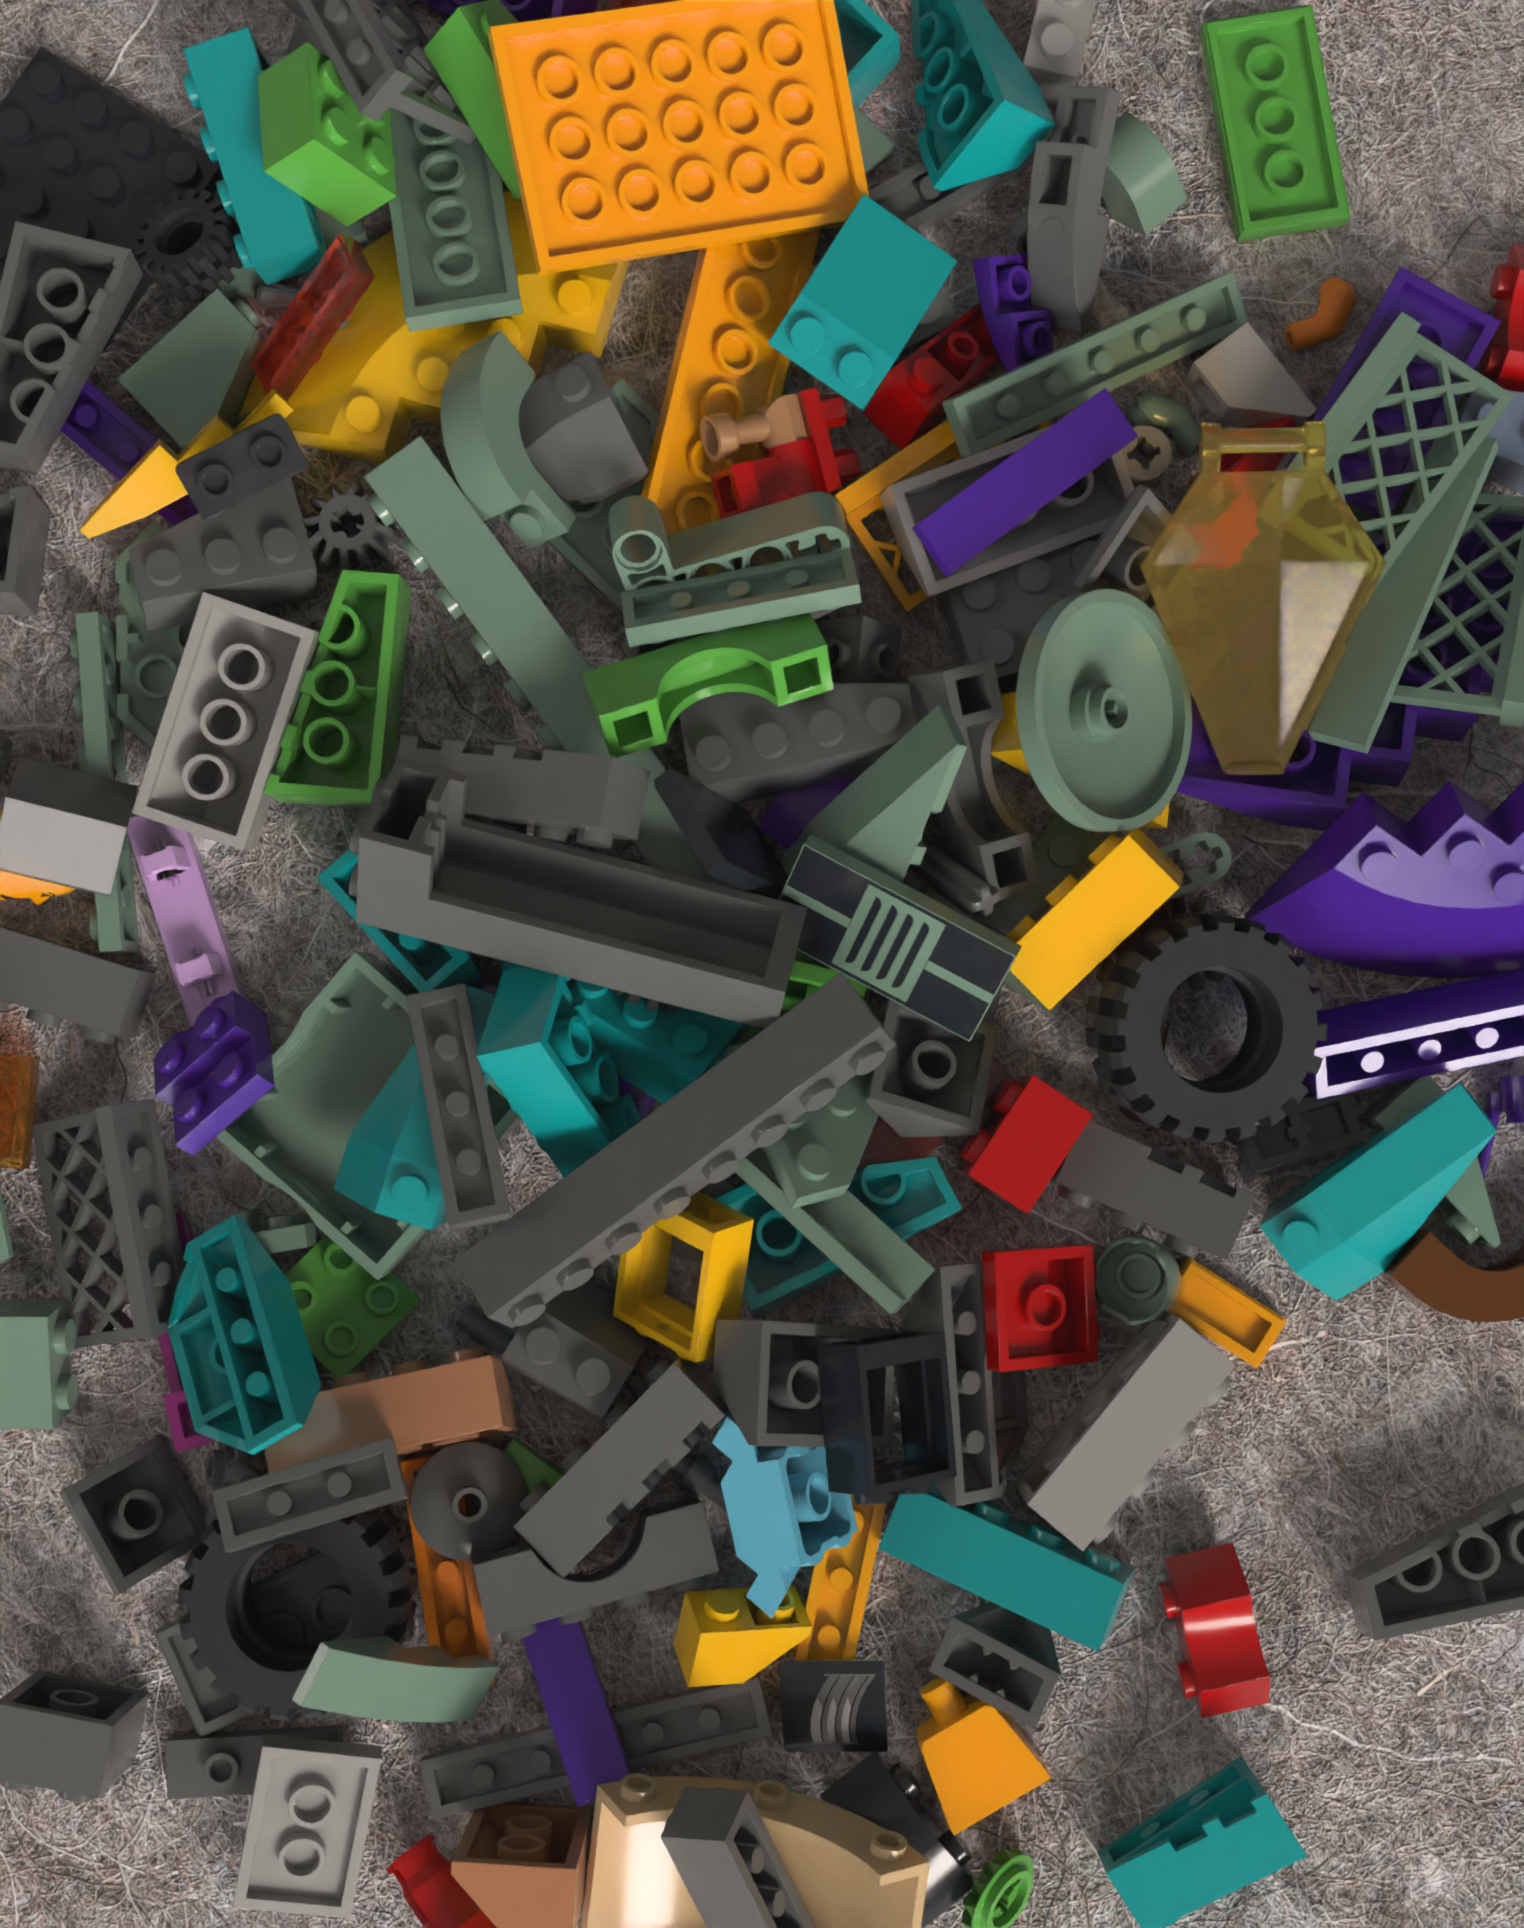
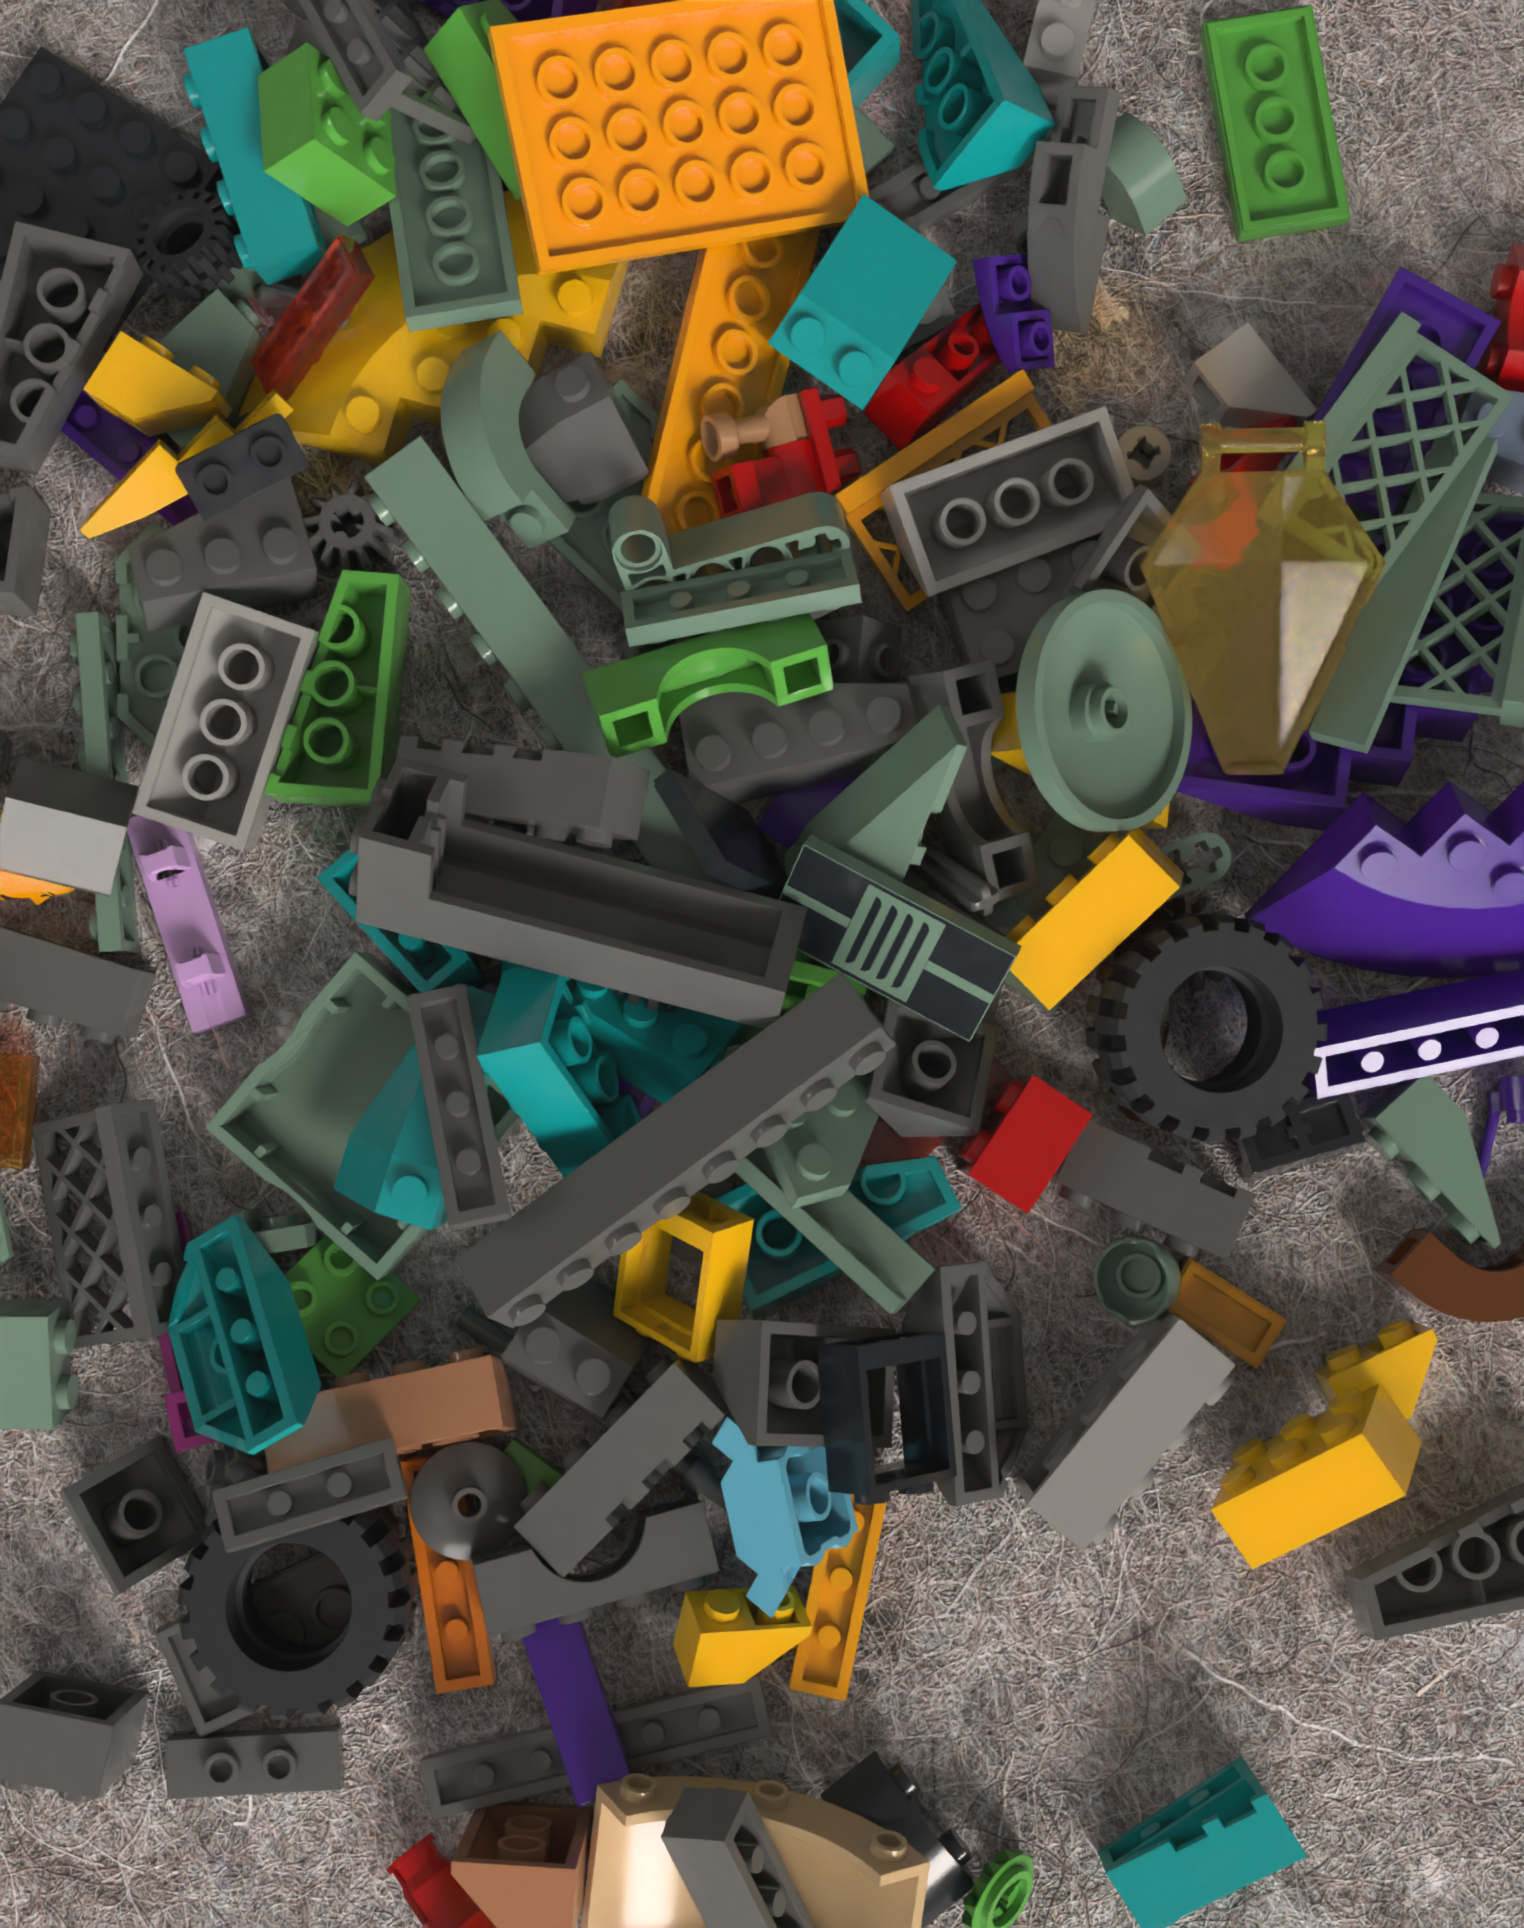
dark purple plate [153,990,275,1156] -> none
light grey plate [232,1734,382,1918] -> none
sand green slope [292,1636,500,1723] -> none
black sticker [780,1660,888,1752] -> none
teal wedge [878,1482,1136,1652] -> none
dark purple slope [912,388,1139,577] -> none
light orange torso [916,1677,1051,1835] -> none
dark grey slope [928,1602,1061,1729] -> none
sand green plate [942,271,1249,457] -> none
red plate [982,1243,1100,1372] -> none
sand green arm [1127,392,1209,456] -> none
red brick [1157,1542,1270,1718] -> none
teal wedge [1260,1081,1497,1301] -> none
orange arm [1284,276,1356,352] -> none
none -> yellow slope [83,331,233,437]
none -> yellow brick [1210,1383,1422,1569]
none -> yellow slope [1313,1320,1438,1420]

